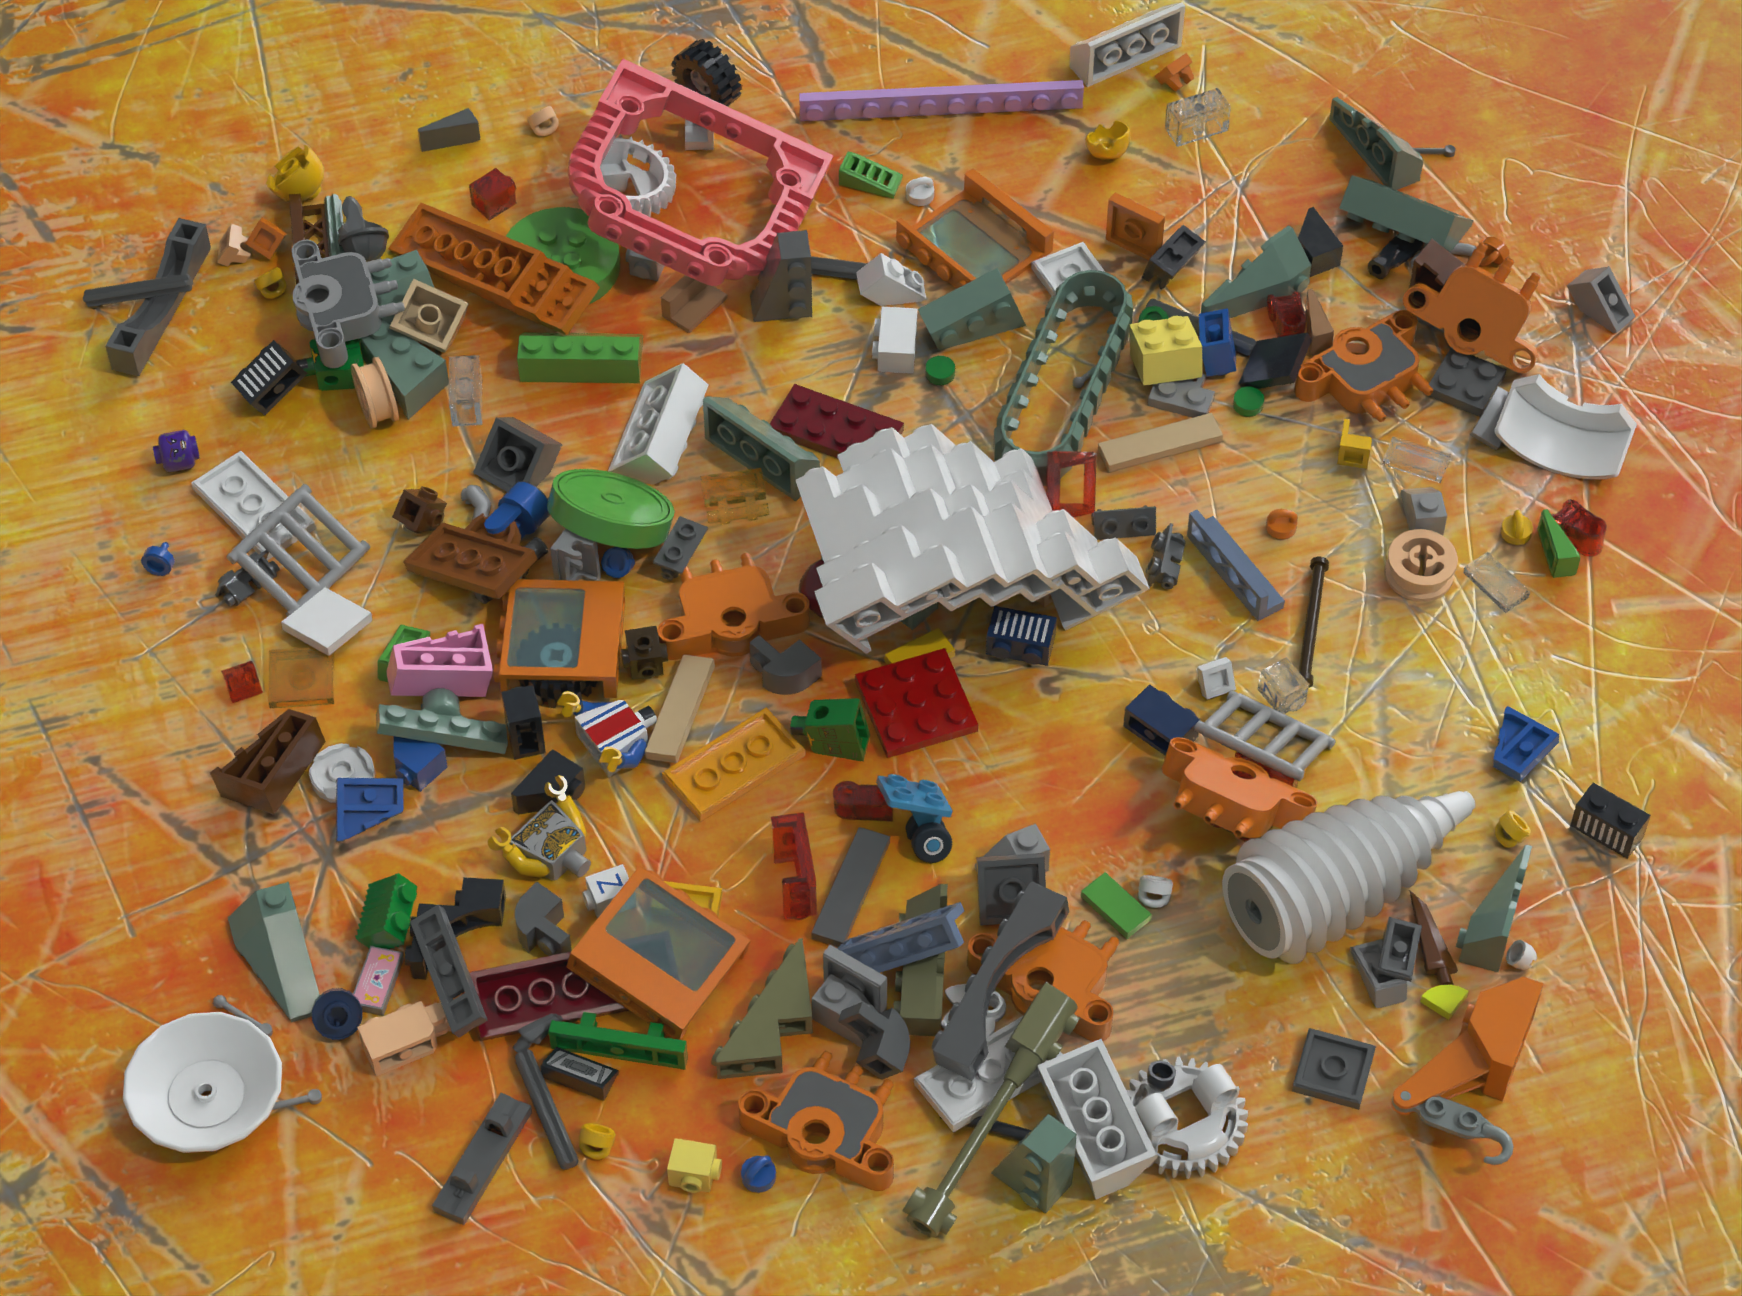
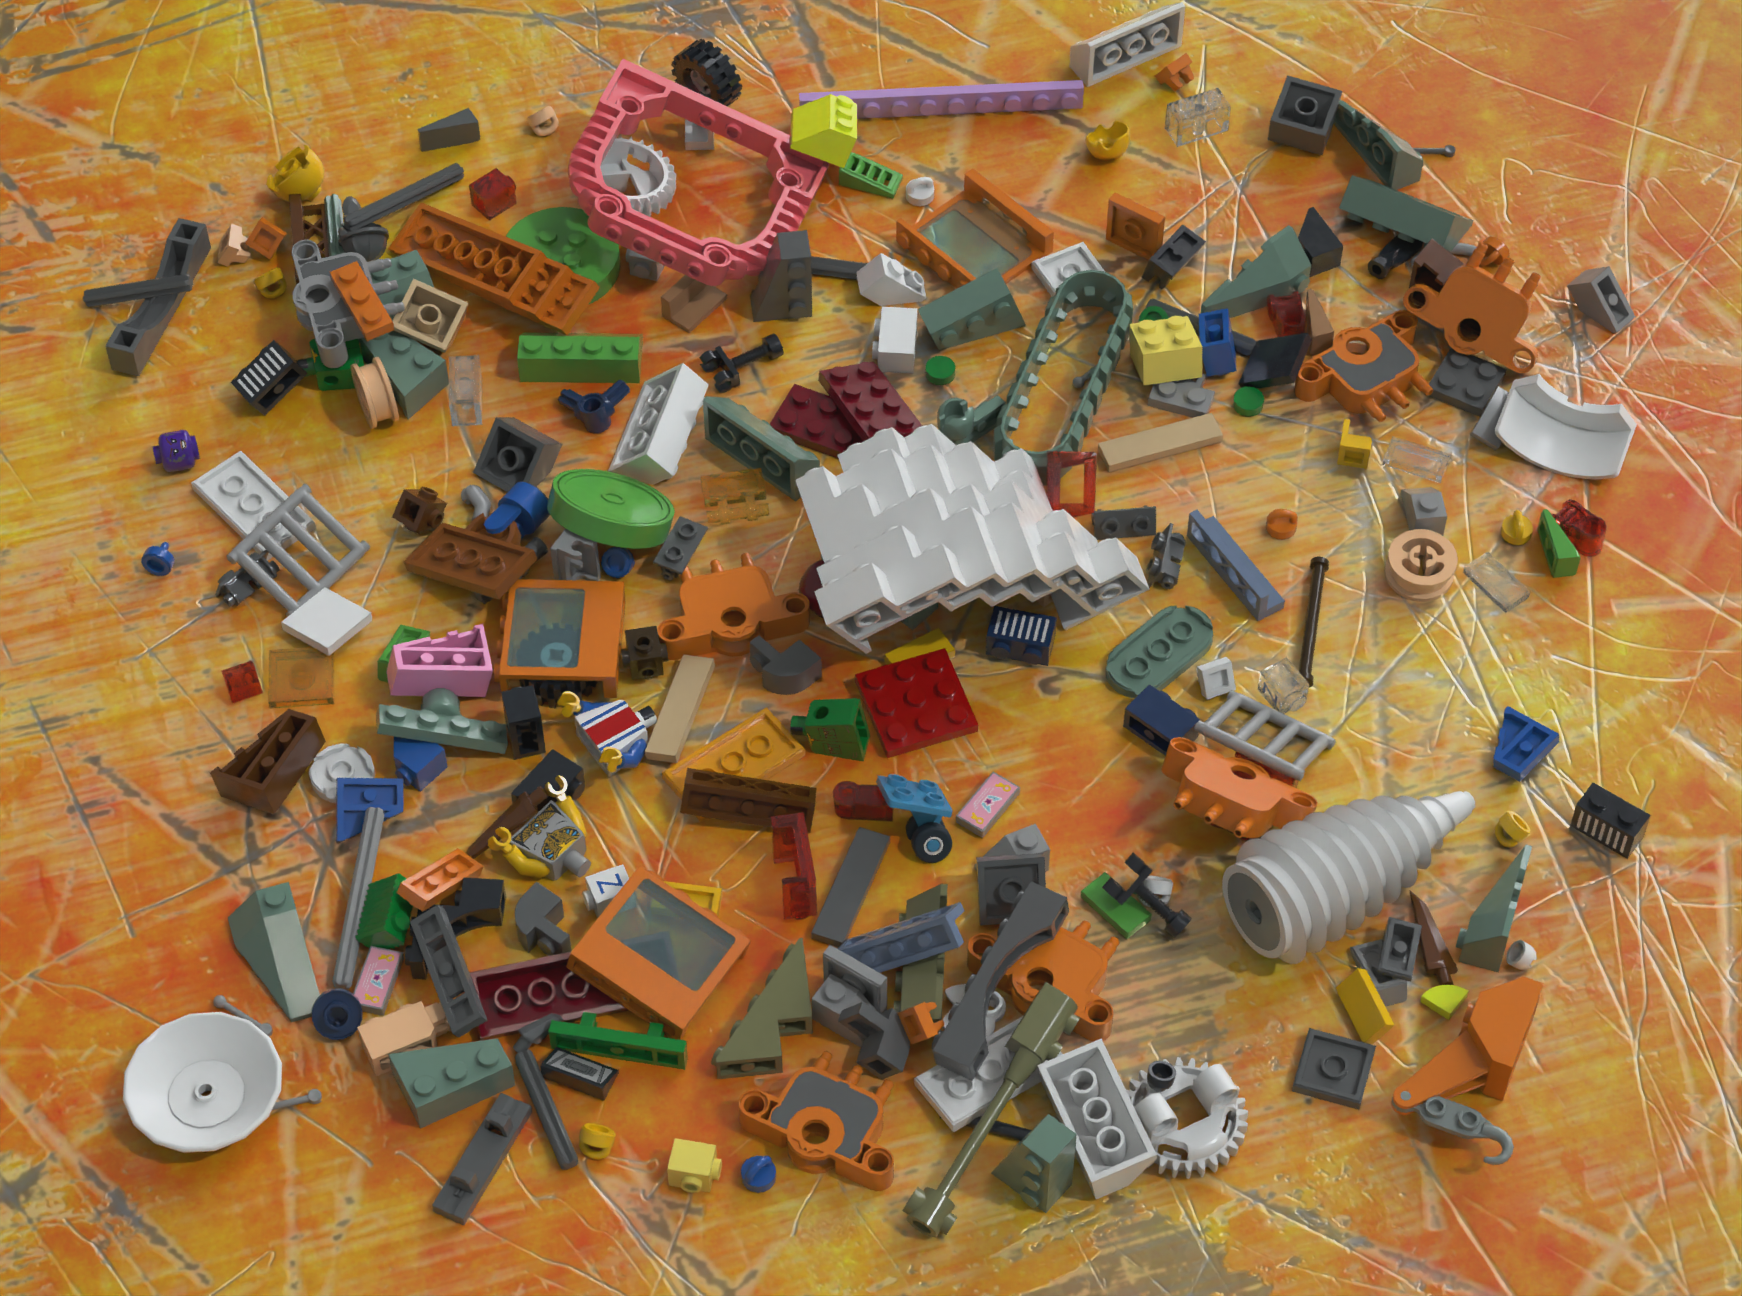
none -> orange plate [329,261,395,341]
none -> light grey axle [332,807,384,990]
none -> dark grey axle [343,163,464,232]
none -> sand green wedge [388,1038,515,1129]
none -> orange plate [397,848,484,912]
none -> reddish brown bar [466,786,549,859]
none -> dark blue axle [558,380,630,433]
none -> reddish brown fence [680,768,817,833]
none -> black bar [699,333,784,393]
none -> neon yellow slope [790,94,857,168]
none -> dark red plate [818,361,923,442]
none -> orange tile [897,1002,944,1045]
none -> sand green plate [937,395,1006,446]
none -> tile [956,772,1020,838]
none -> black bar [1102,853,1192,938]
none -> sand green tile [1106,605,1213,698]
none -> dark grey slope [1268,75,1342,155]
none -> yellow tile [1335,968,1395,1045]

